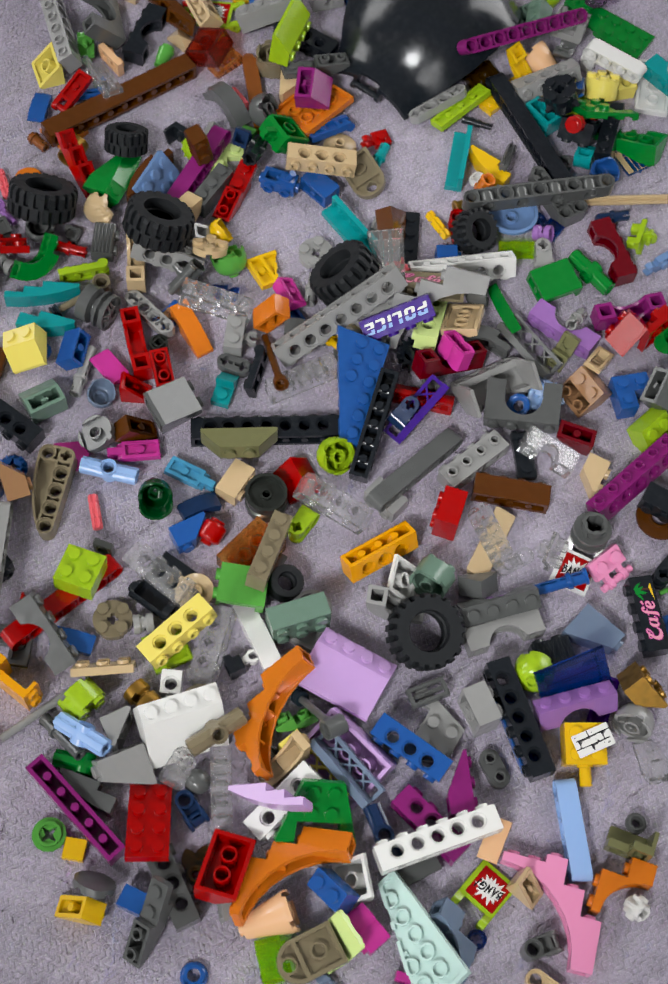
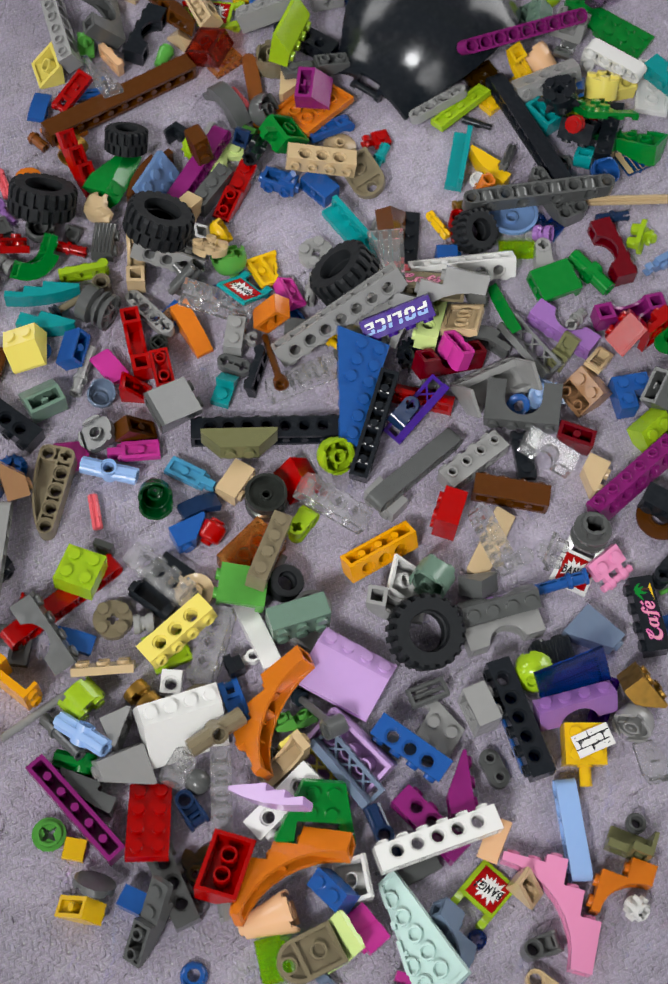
none -> flag [216,270,273,306]
none -> blue plate [217,677,251,721]

